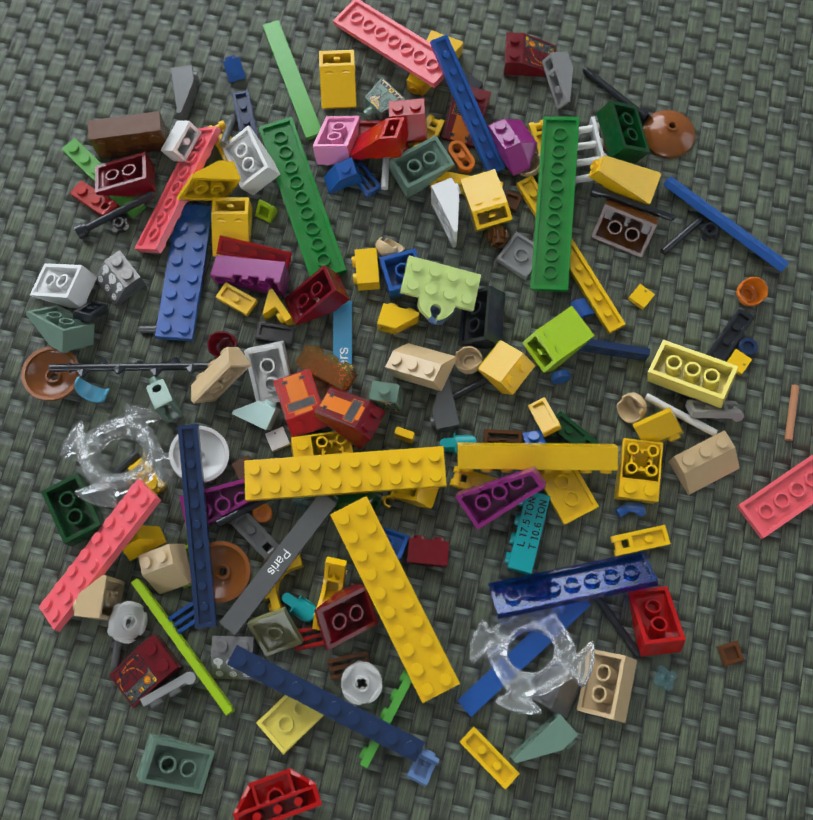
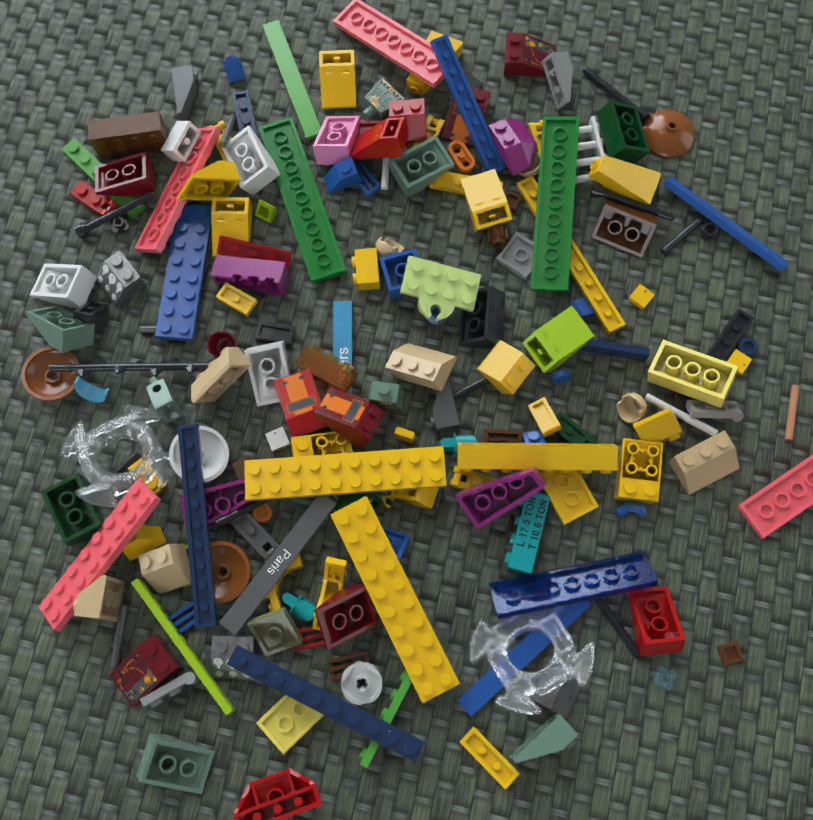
white plate [107,601,148,644] -> none
light aqua slope [232,399,280,430] -> none
yellow slope [263,289,294,326] -> none
dark red slope [284,265,349,326] -> none
yellow slope [377,303,419,335] -> none
medium blue bracket [406,749,440,787] -> none
dark red brick [407,535,449,568] -> none
white slope [431,178,461,248] -> none
tan hair [454,346,483,374] -> none
tan slope [577,648,637,723] -> none
yellow plate [610,525,671,557] -> none
orange hair [736,277,768,306] -> none

